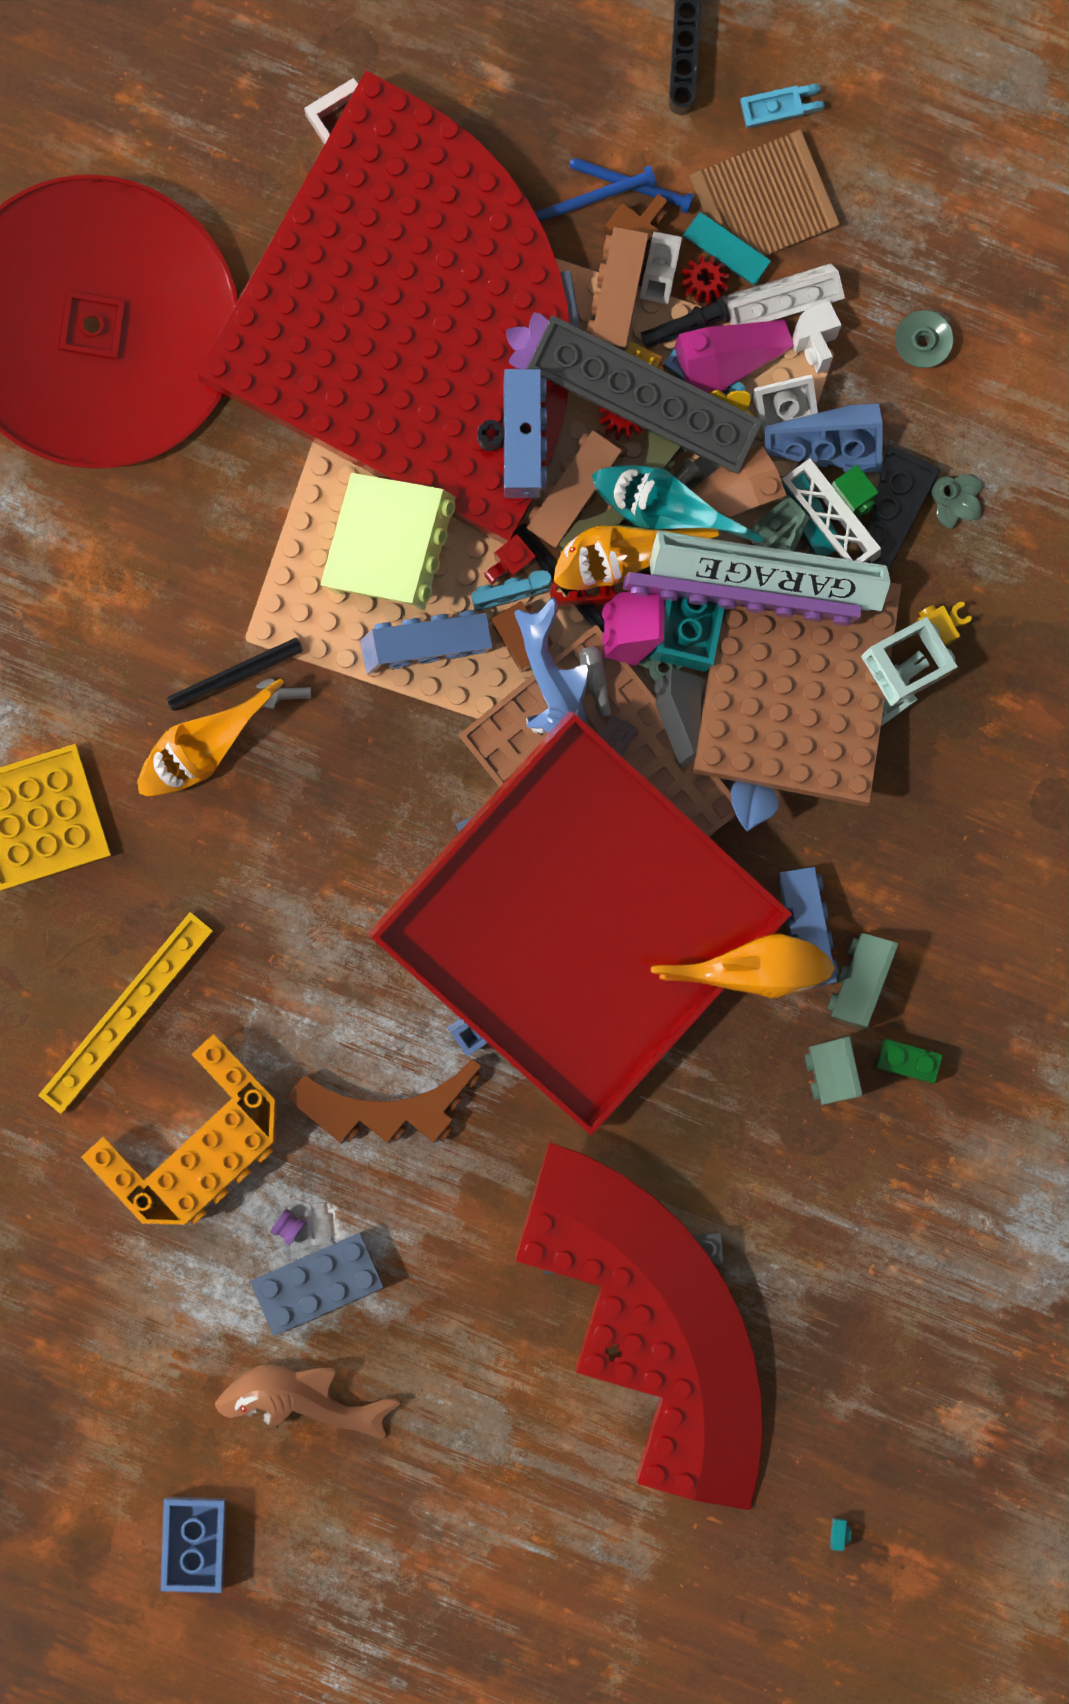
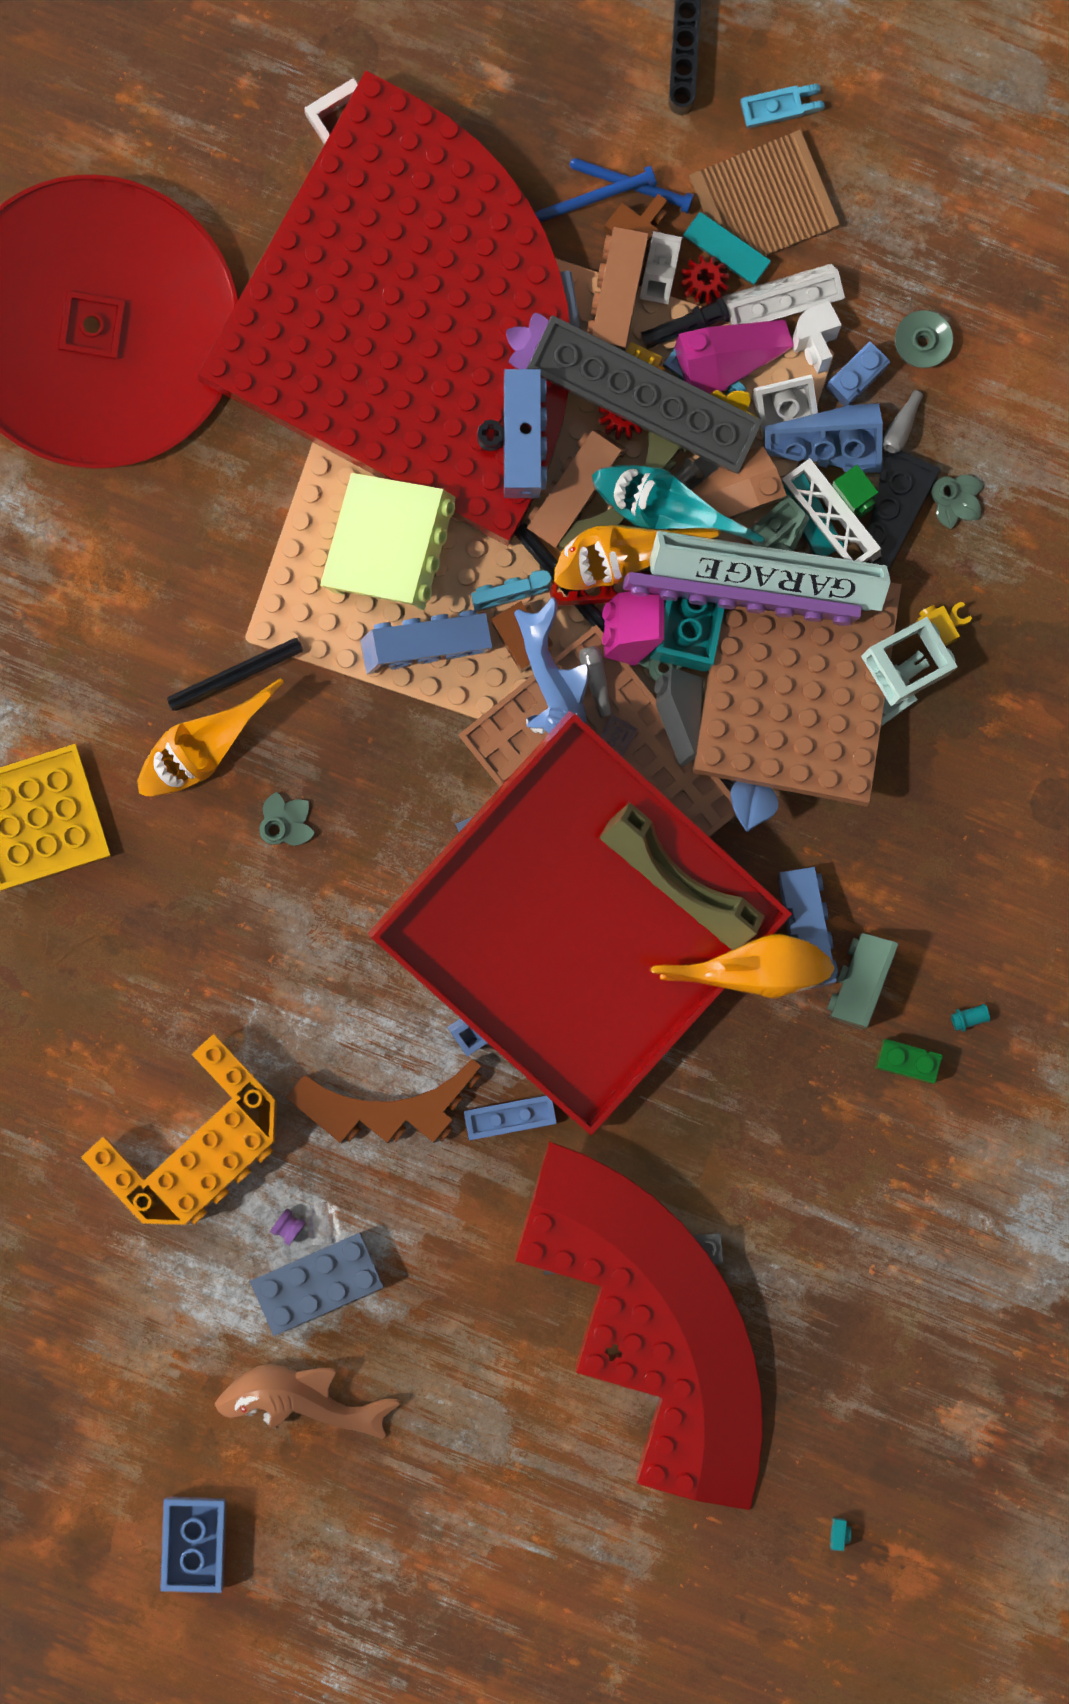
yellow plate [38,912,214,1114] -> none
light grey bar [256,679,311,709] -> none
red brick [484,534,536,585] -> none
sand green slope [804,1037,862,1106] -> none
none -> sand green plate [259,792,315,846]
none -> medium blue plate [464,1096,557,1140]
none -> olive arch [600,802,765,950]
none -> medium blue brick [826,341,890,406]
none -> light grey piece [882,390,923,453]
none -> teal pin [951,1003,990,1032]

